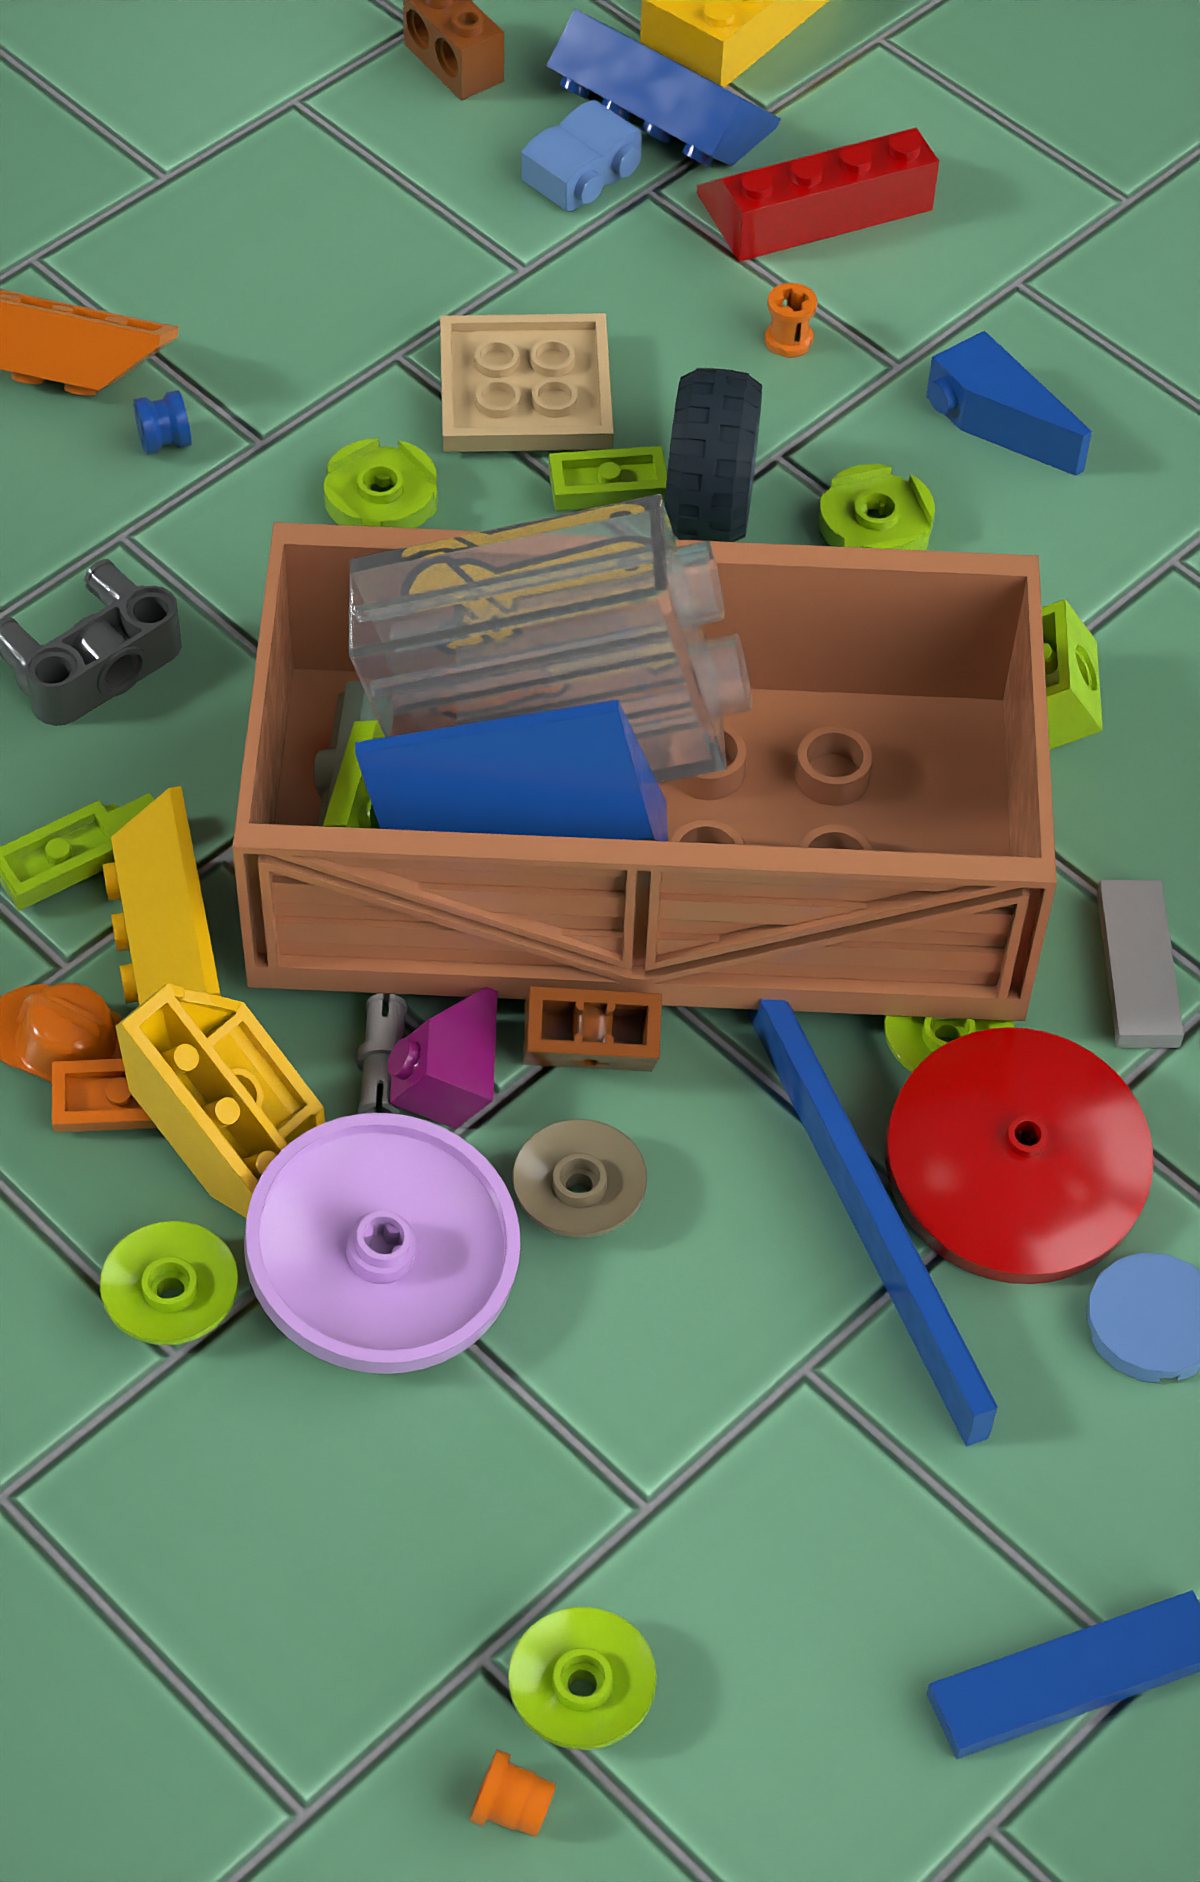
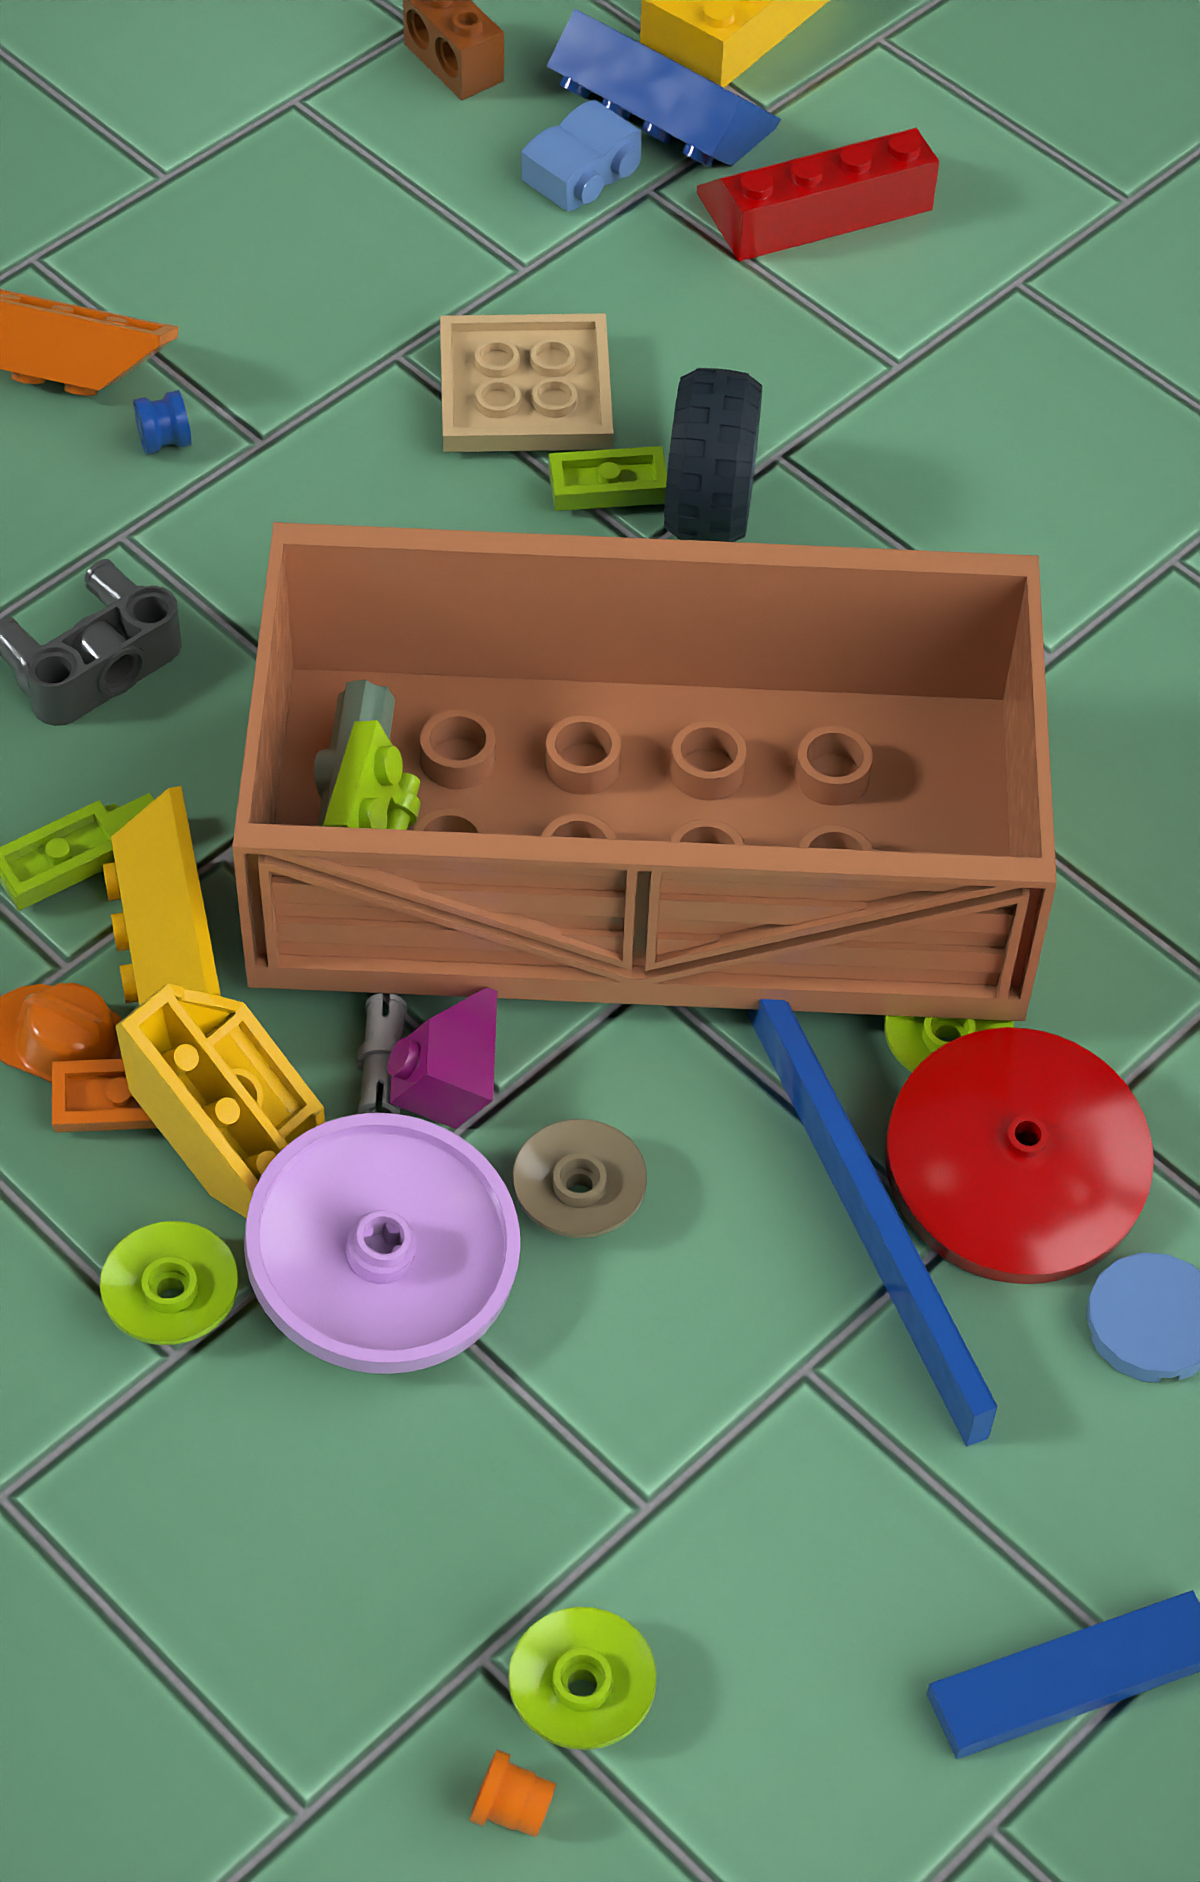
lime plate [323,438,438,528] -> none
clear brick [349,494,753,783] -> none
blue slope [355,699,668,841] -> none
dark orange brick [522,986,662,1072] -> none
orange bush [764,283,818,358] -> none
lime plate [818,463,935,550] -> none
blue slope [926,330,1092,476] -> none
lime brick [1042,599,1103,750] -> none
light grey tile [1097,880,1184,1048] -> none

